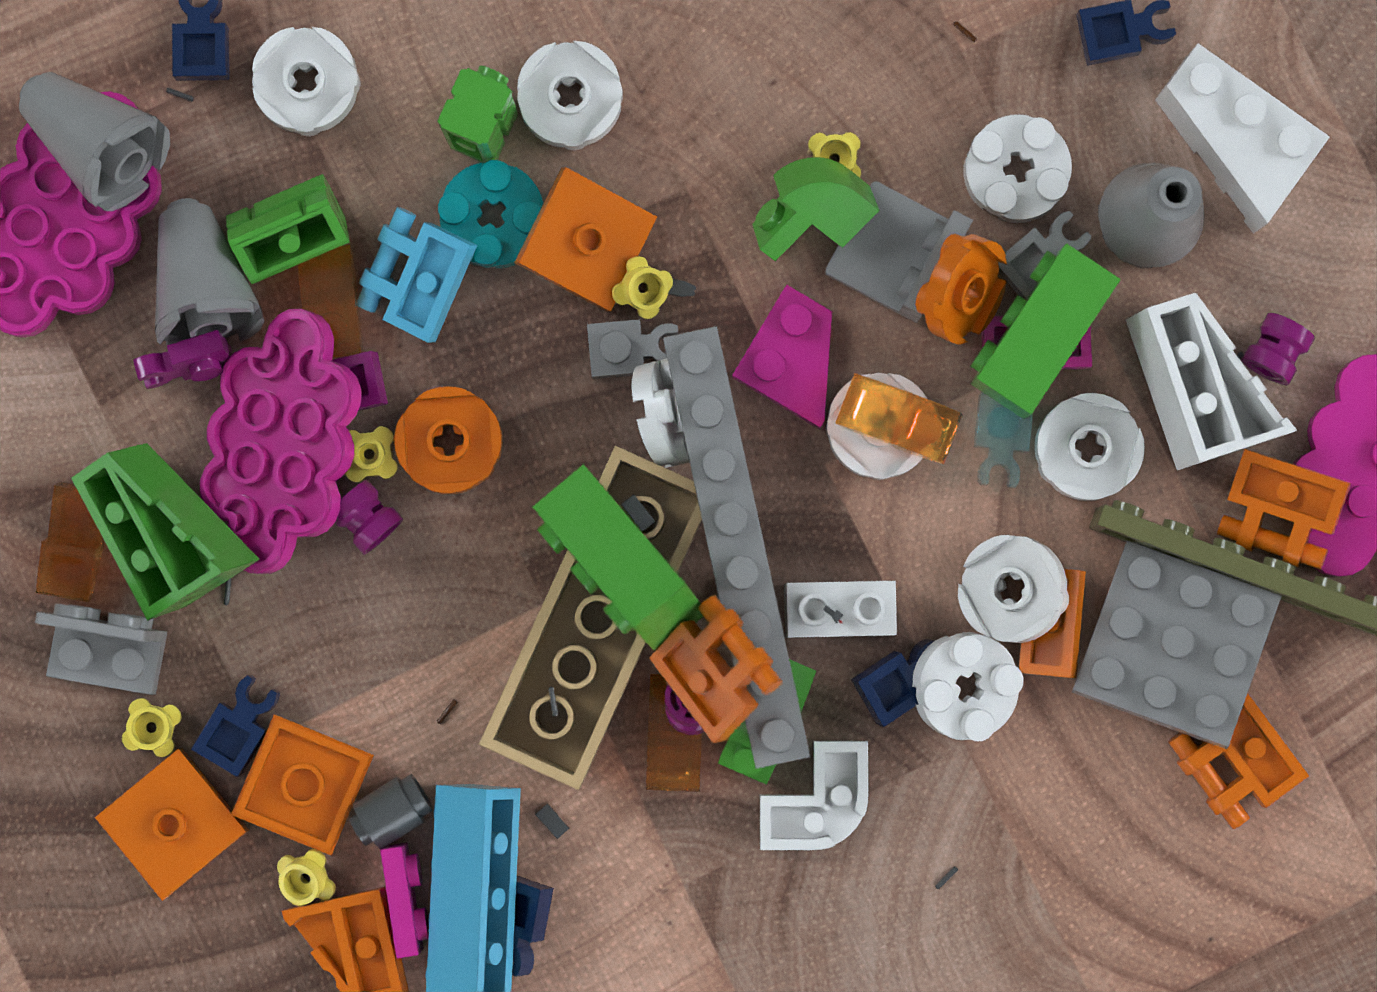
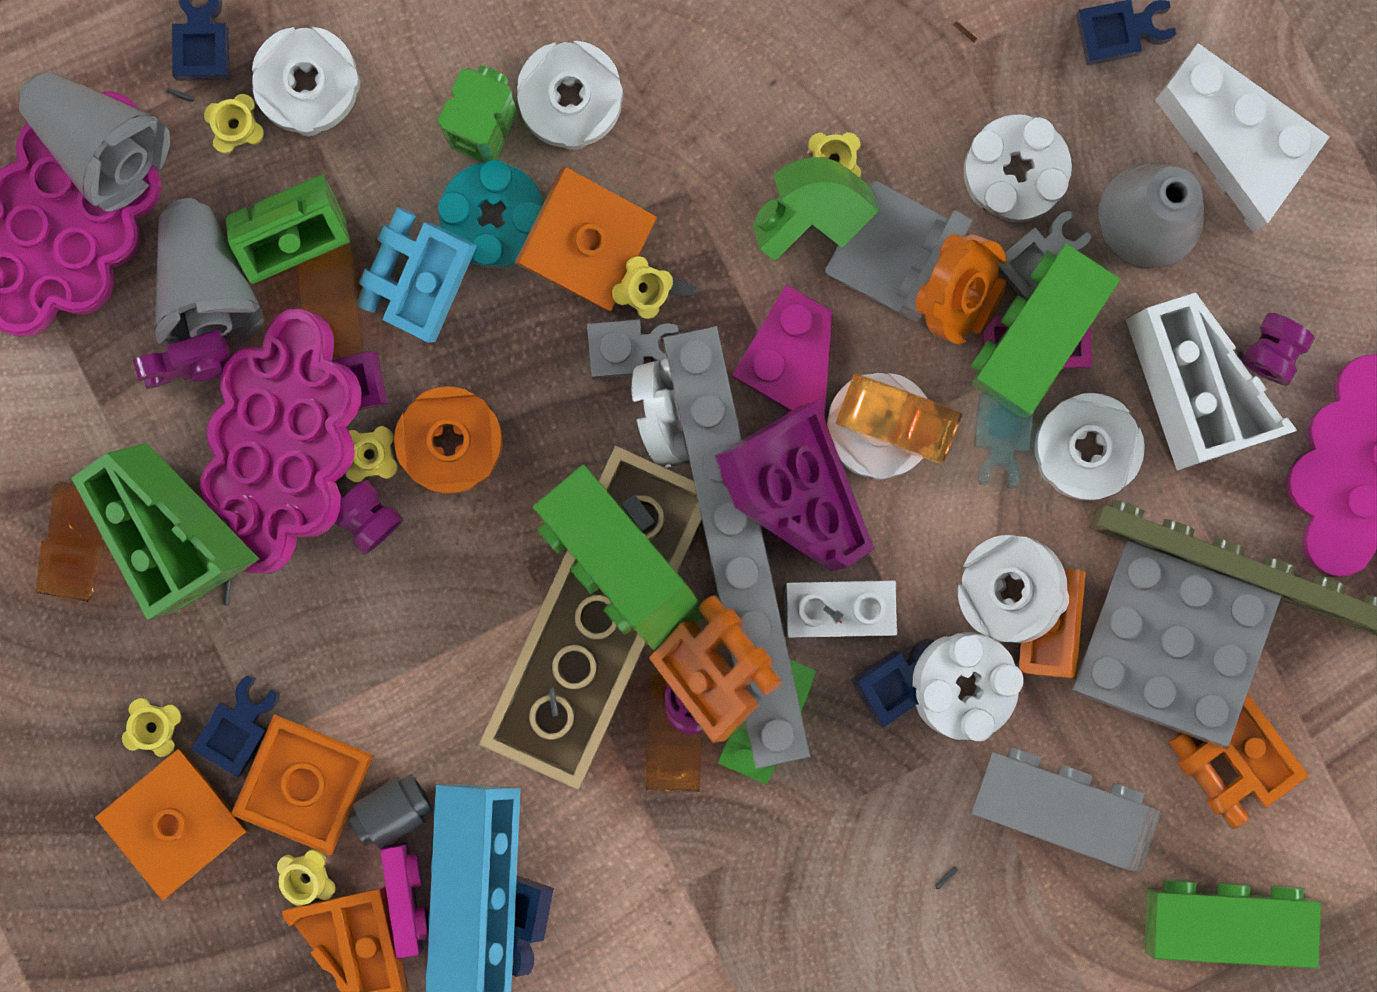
light grey bracket [35,603,168,695] -> none
reddish brown piece [437,699,458,724] -> none
dark grey piece [535,803,569,839] -> none
white plate [760,741,868,850] -> none
orange plate [1217,449,1351,570] -> none
none -> light yellow plate [204,94,264,154]
none -> magenta plate [715,401,874,571]
none -> light grey wedge [972,747,1162,872]
none -> bright green brick [1145,879,1321,968]

